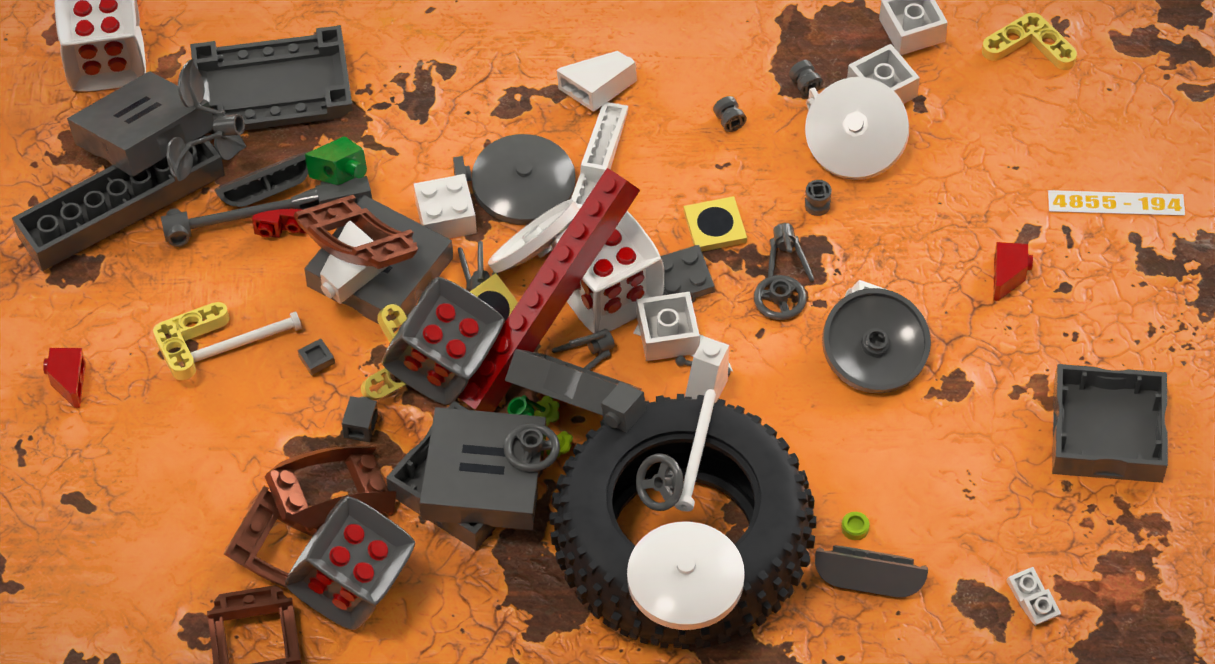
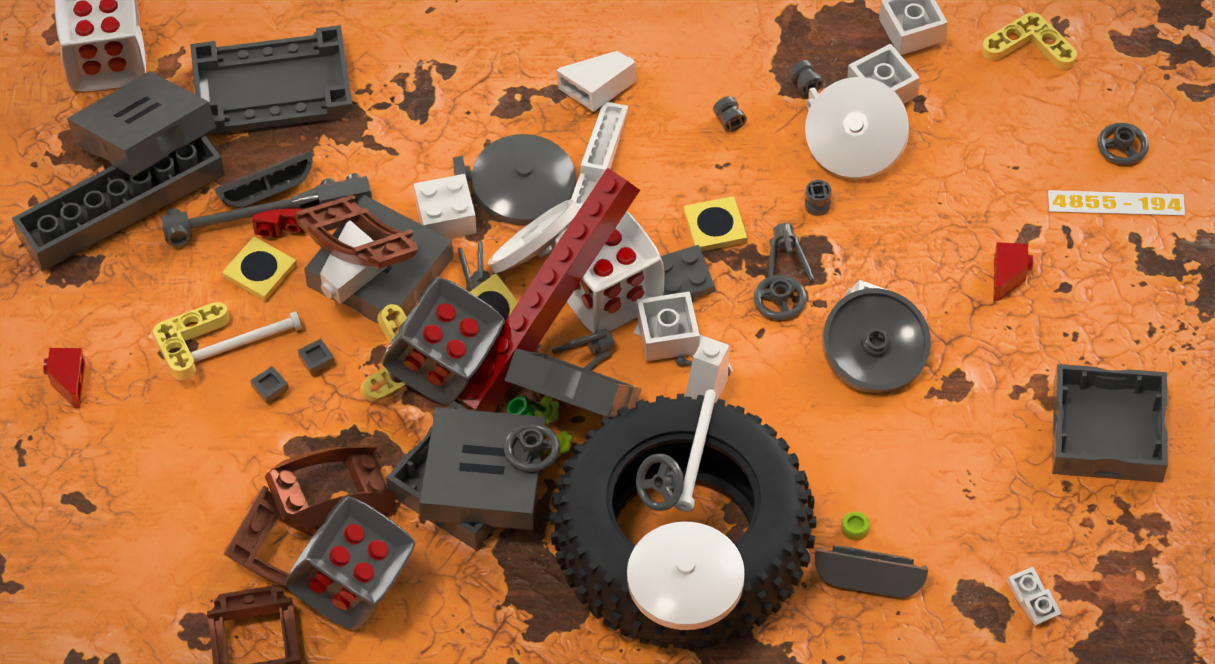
dark grey plant [167,59,246,181] -> none
green torso [305,136,367,185] -> none
dark grey brick [342,396,379,443] -> none
dark grey brick [601,382,646,433] -> none
none -> light yellow tile [222,237,297,301]
none -> dark grey plate [250,366,289,404]
none -> dark grey piece [1097,122,1149,165]

